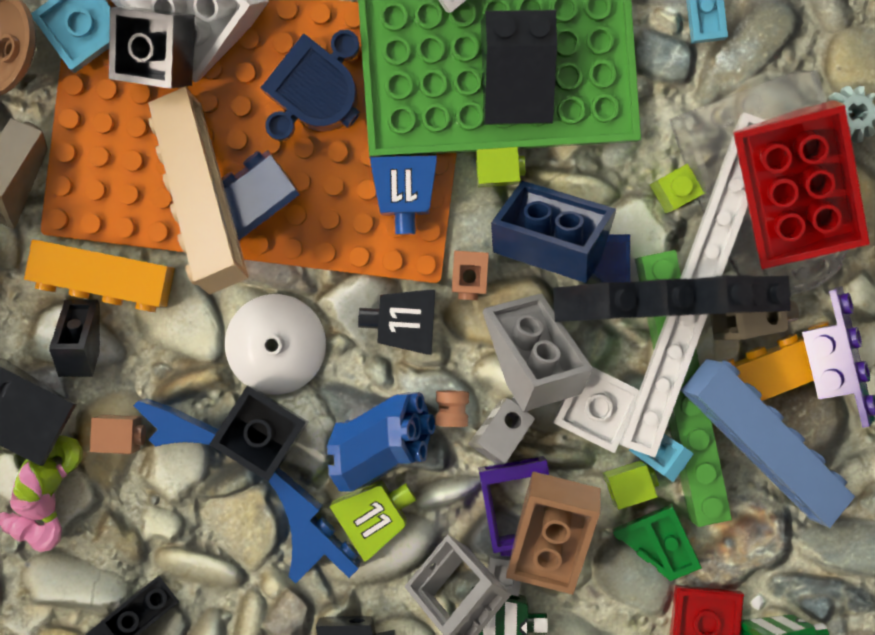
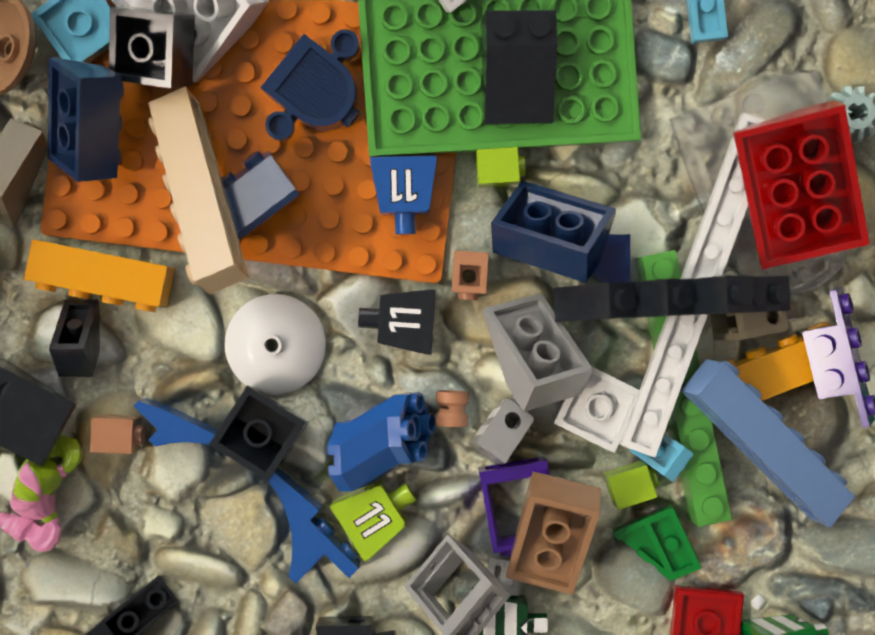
lime brick [650,163,704,213] -> none
none -> dark blue slope [48,57,124,182]

